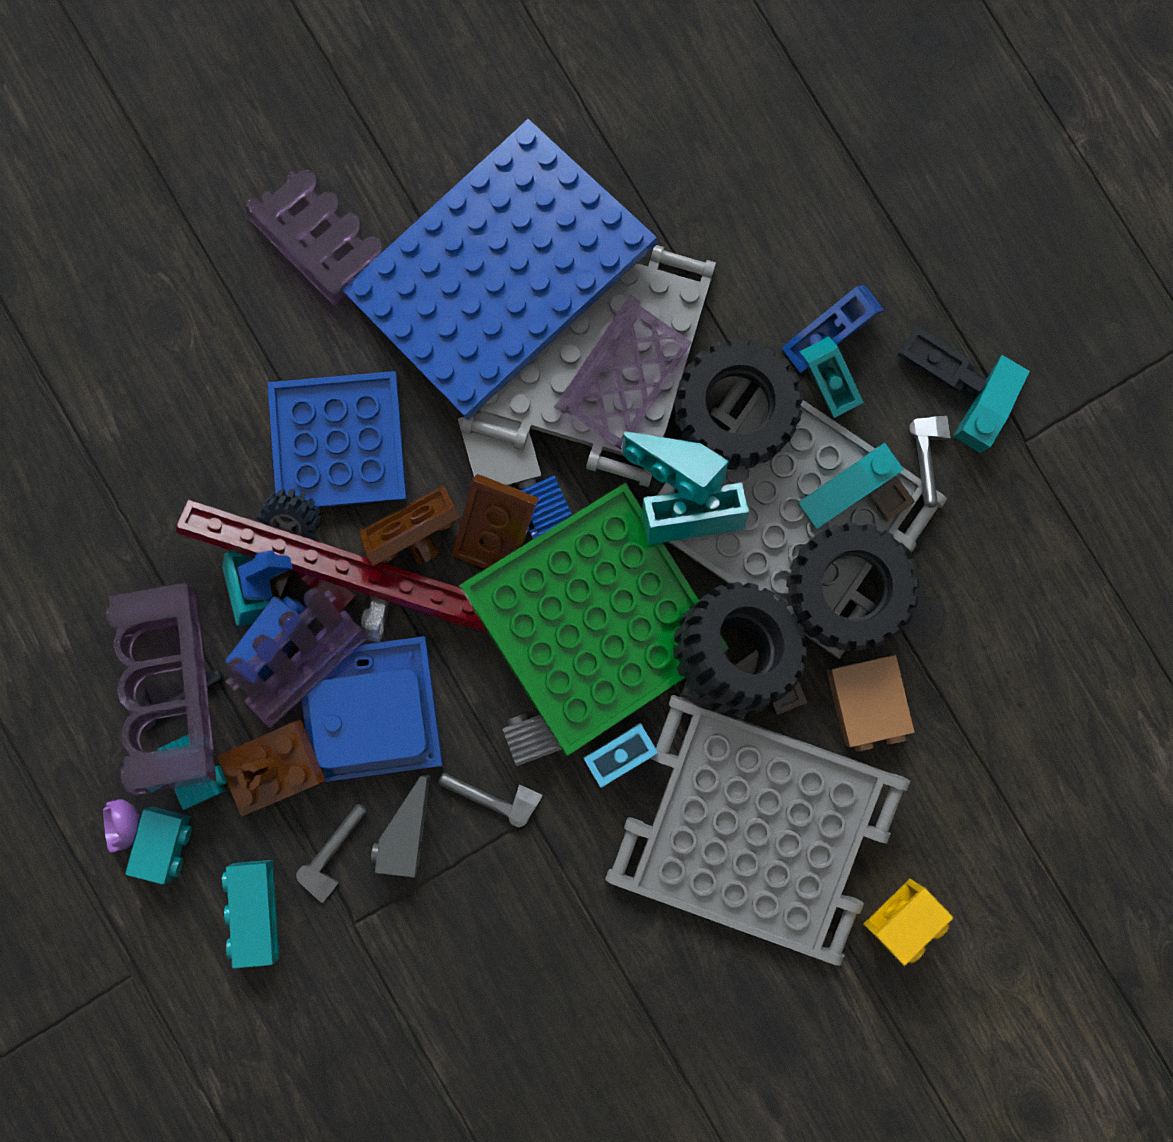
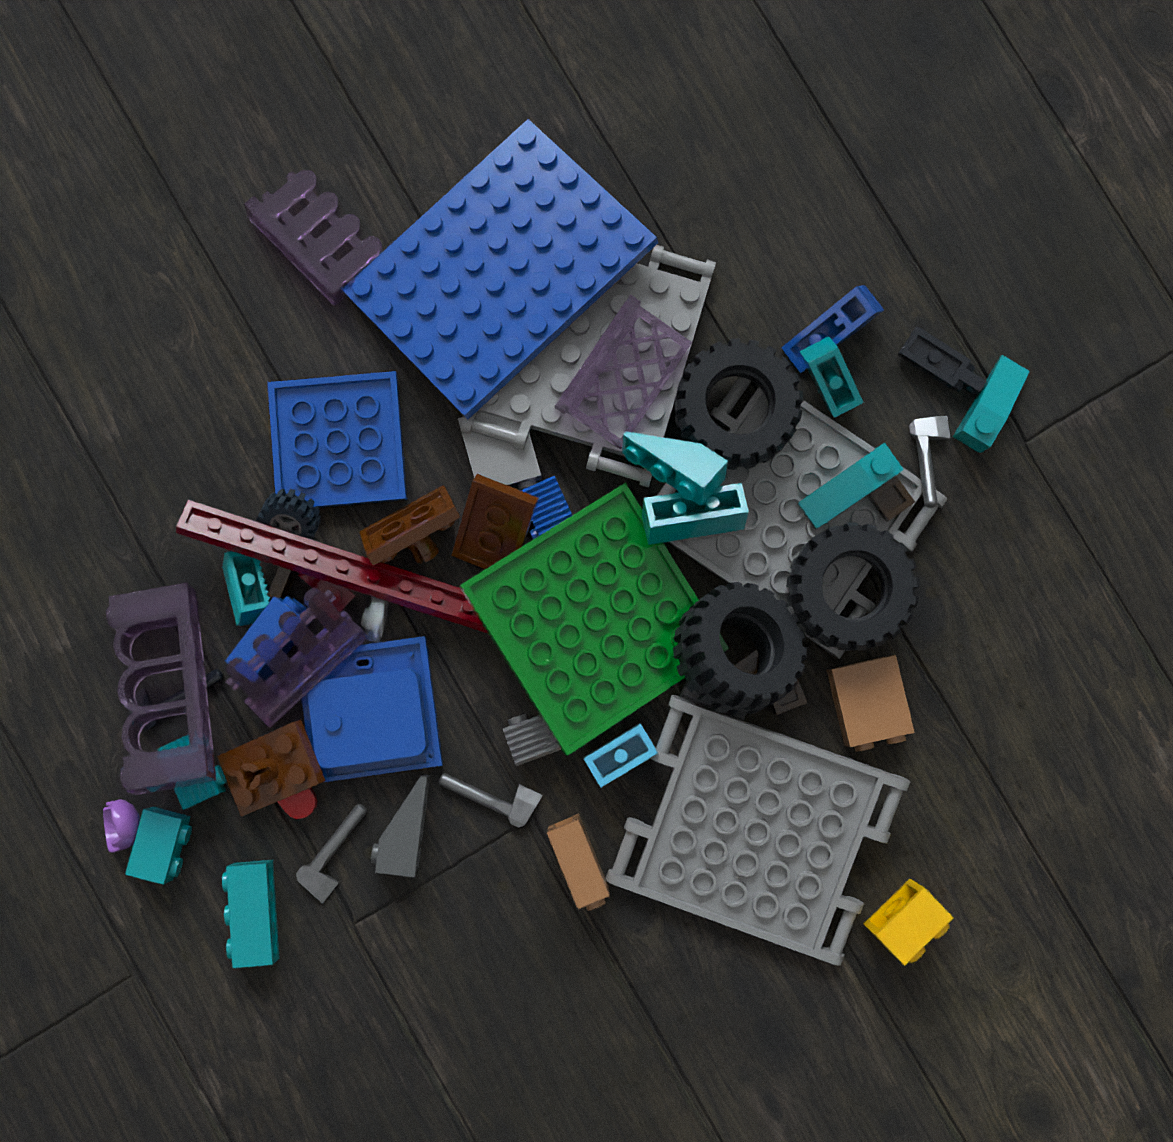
blue bracket [237,551,293,600] -> none
none -> red tile [278,788,317,819]
none -> medium nougat brick [547,813,609,911]

